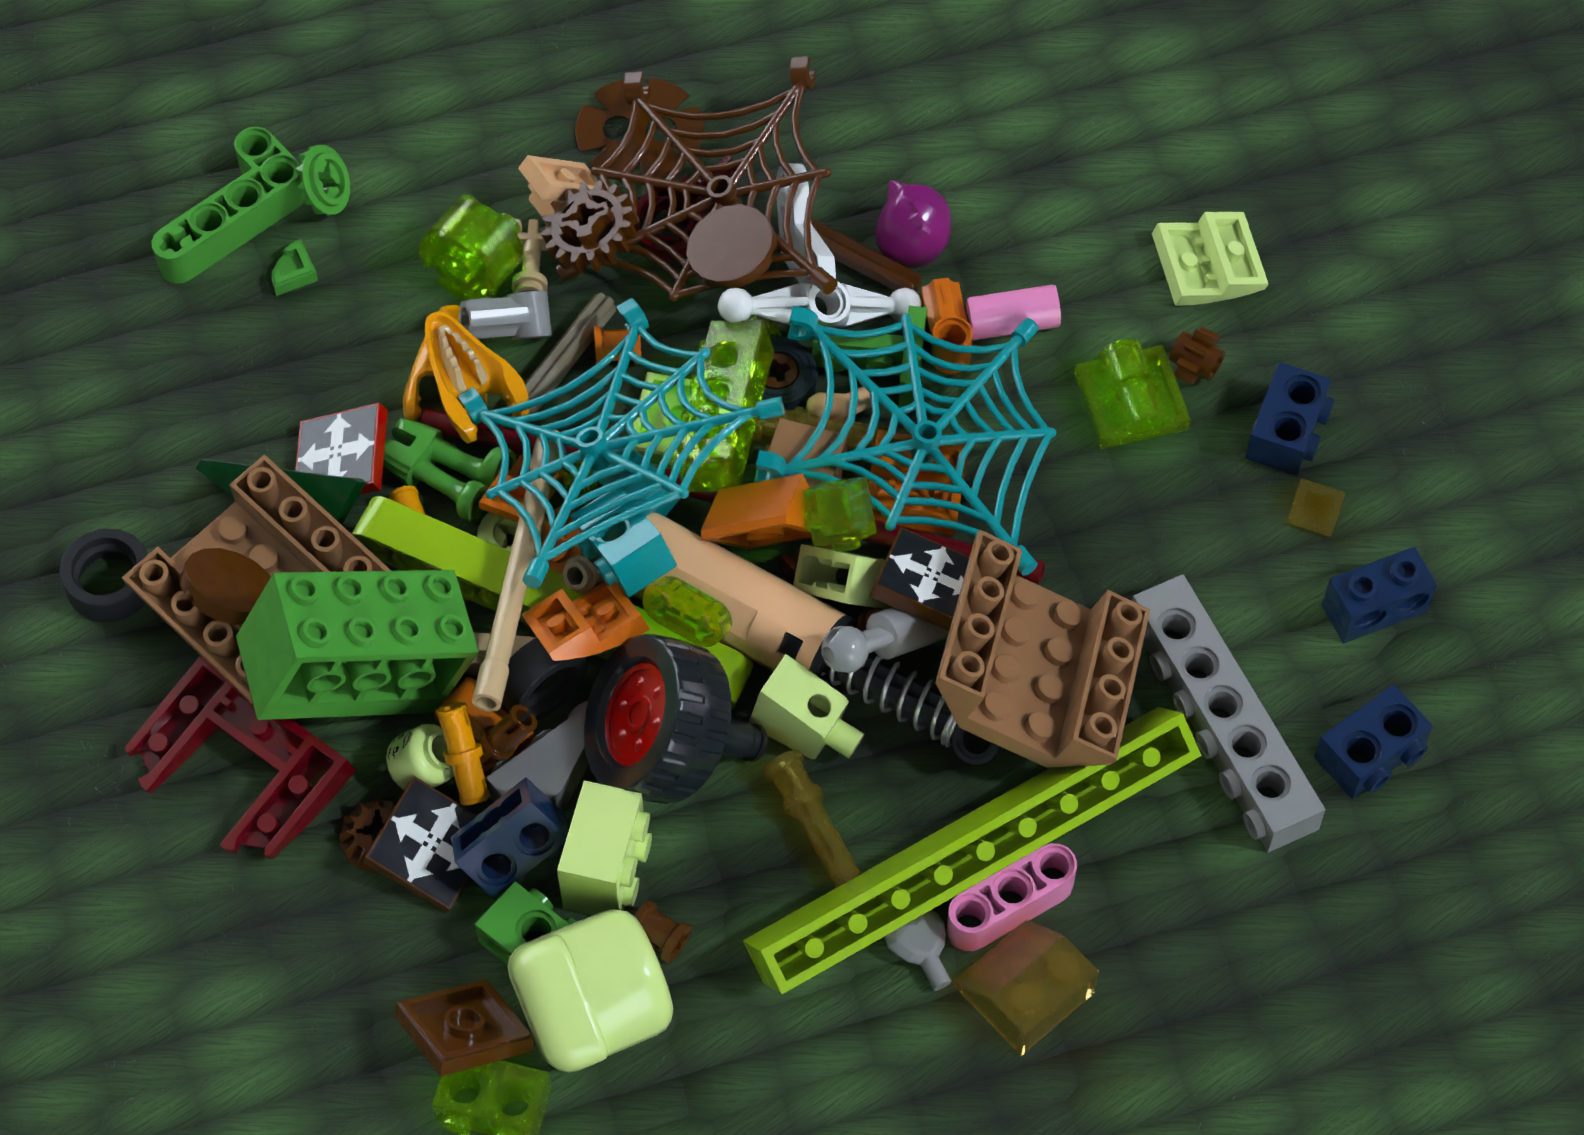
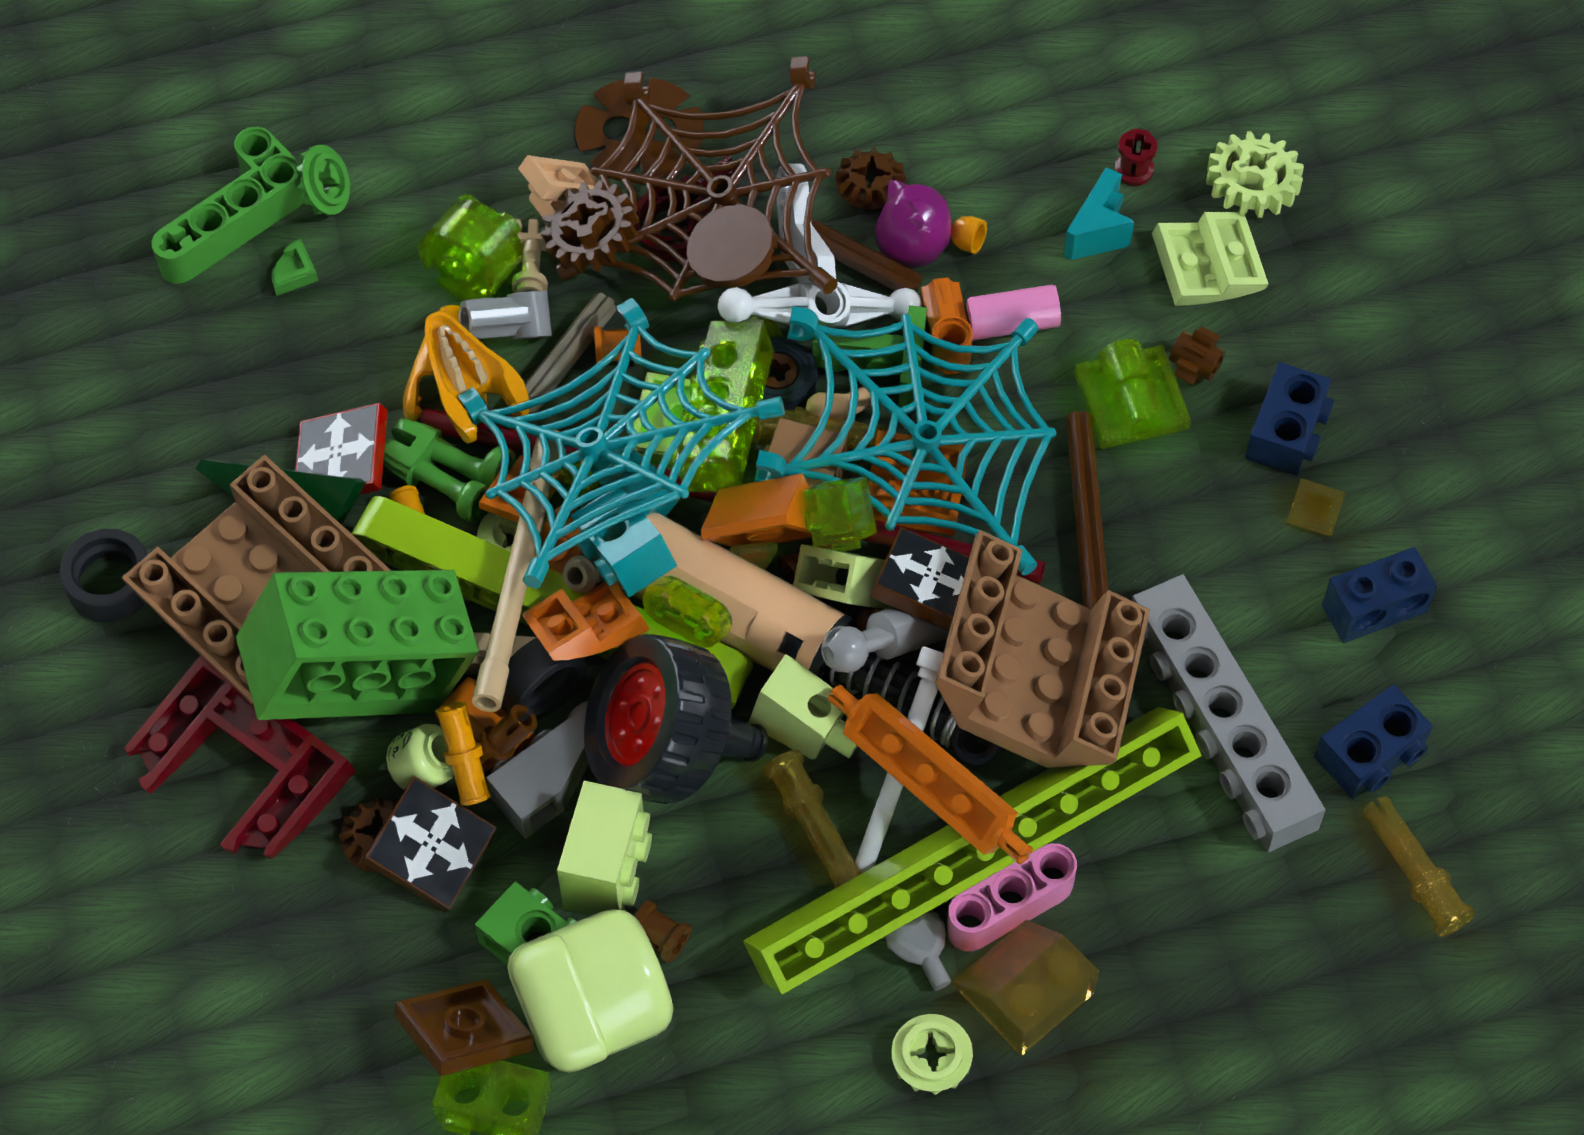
reddish brown tile [180,548,271,625] -> none
dark blue brick [451,777,568,899] -> none
none -> clear yellow slope [730,542,778,571]
none -> orange plate [828,685,1033,864]
none -> reddish brown gear [835,147,906,210]
none -> white piece [854,646,943,875]
none -> yellowish green gear [891,1014,973,1095]
none -> light orange hinge [951,216,987,254]
none -> teal slope [1063,167,1134,260]
none -> reddish brown axle [1066,411,1109,609]
none -> dark red bush [1115,129,1158,186]
none -> yellowish green gear [1206,131,1304,218]
none -> clear yellow pin [1362,796,1476,937]

